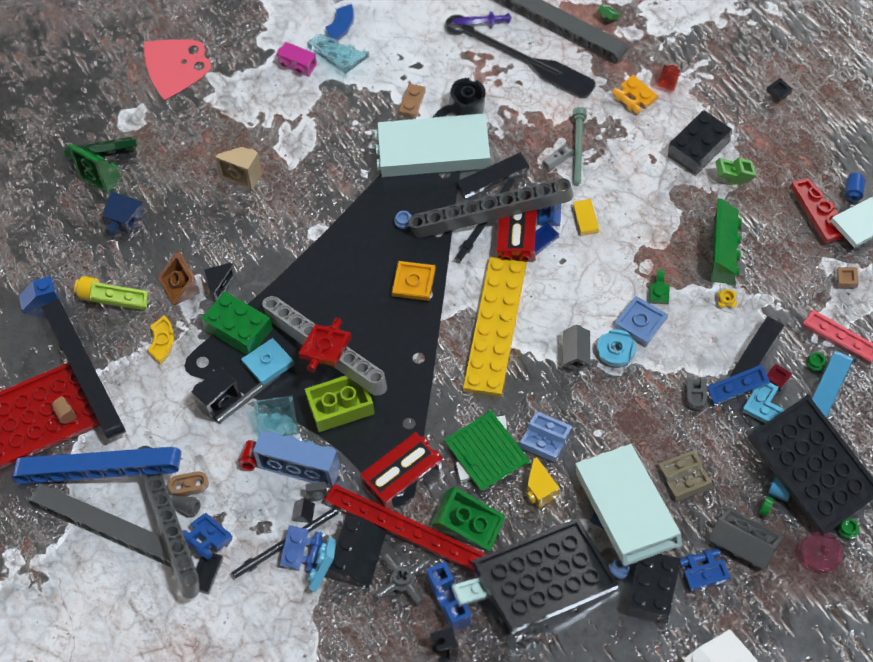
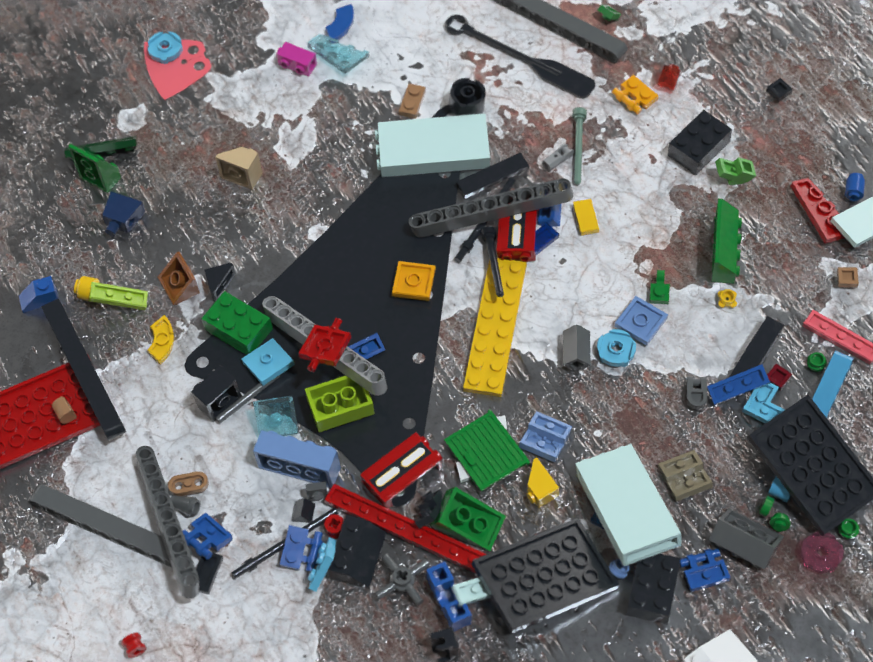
blue beam [12,447,182,484] -> none
red cone [238,440,258,471] -> none
medium blue plate [394,211,412,229] -> none
dark purple sword [453,11,511,27] -> none
none -> red wheel [121,632,147,658]
none -> medium azure plate [147,31,183,64]
none -> red wheel [324,514,344,539]
none -> blue slope [347,333,385,359]
none -> black slope [415,490,442,528]
none -> black piece [481,226,504,297]
none -> green plate [770,513,791,532]

